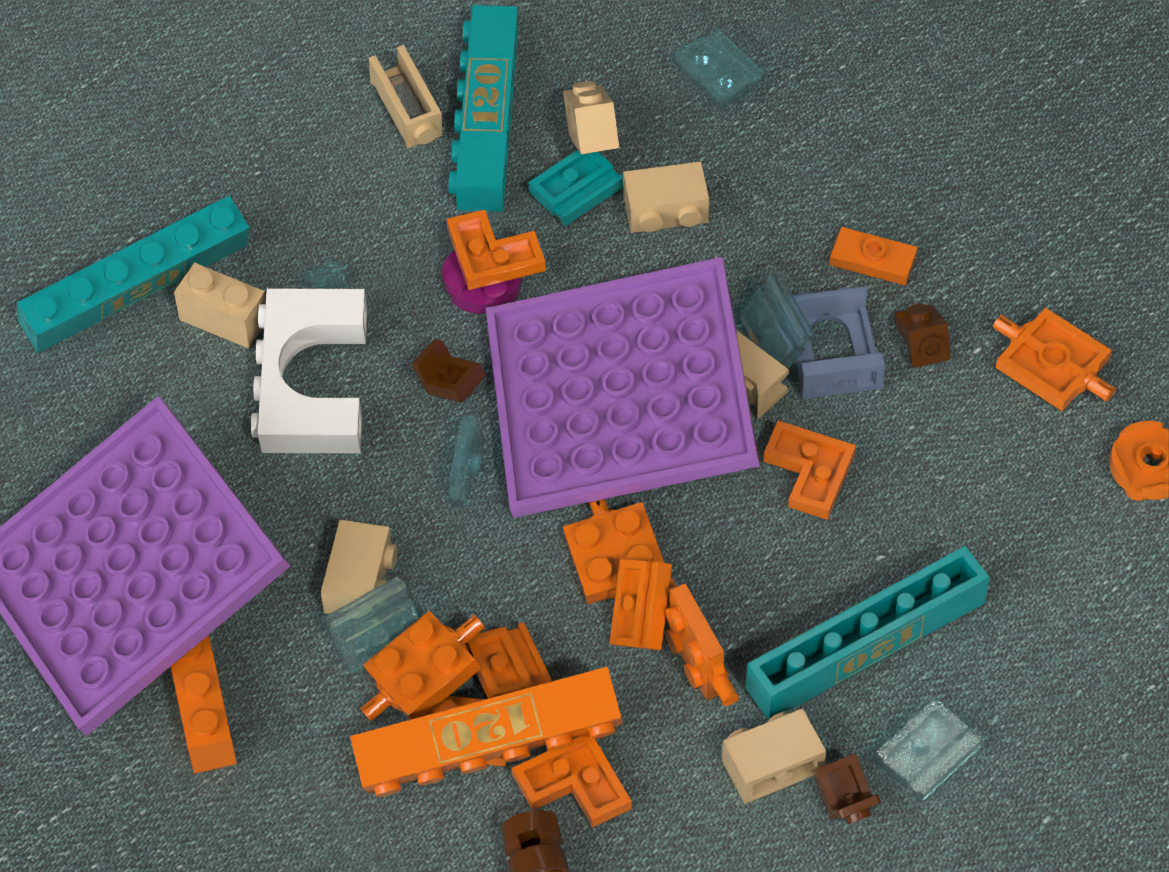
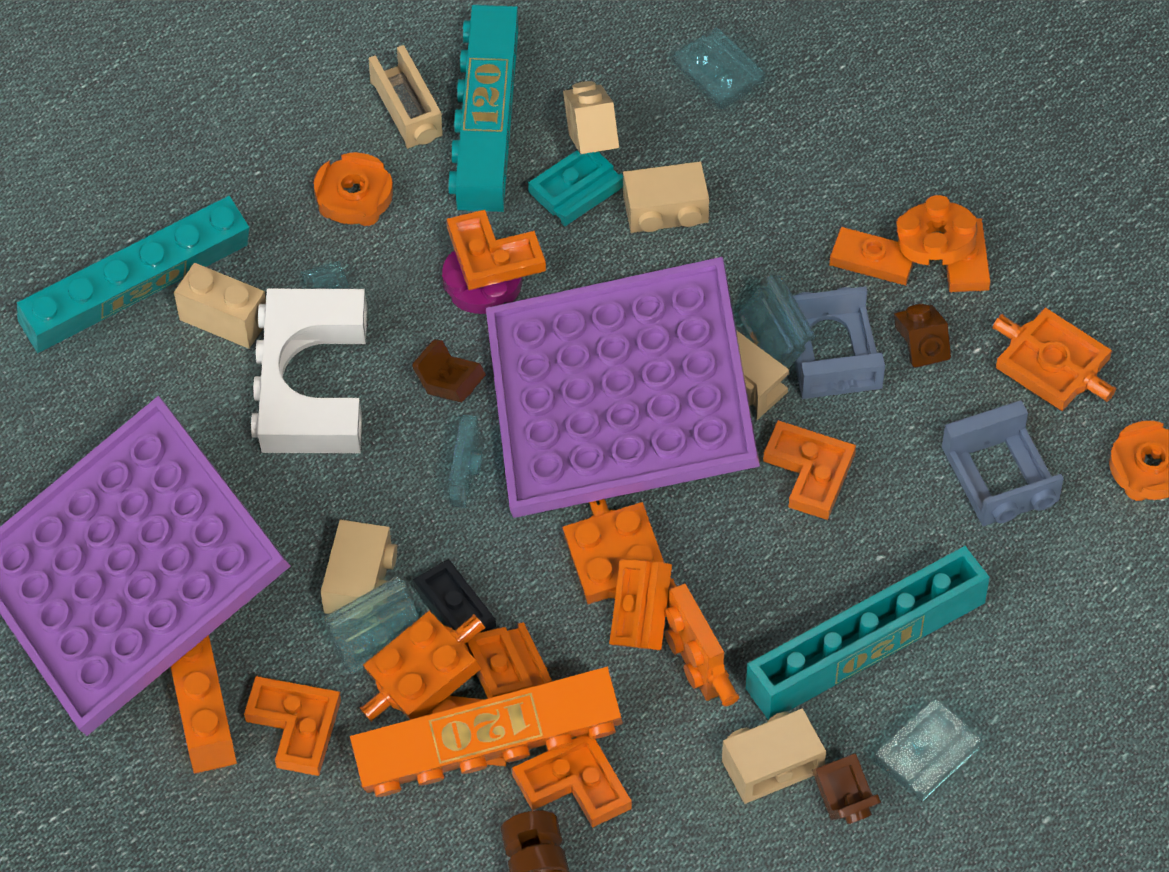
none -> orange plate [244,676,341,776]
none -> orange plate [314,152,393,226]
none -> black plate [413,558,496,633]
none -> orange plate [896,195,977,265]
none -> orange plate [942,218,990,292]
none -> sand blue panel [942,400,1064,526]

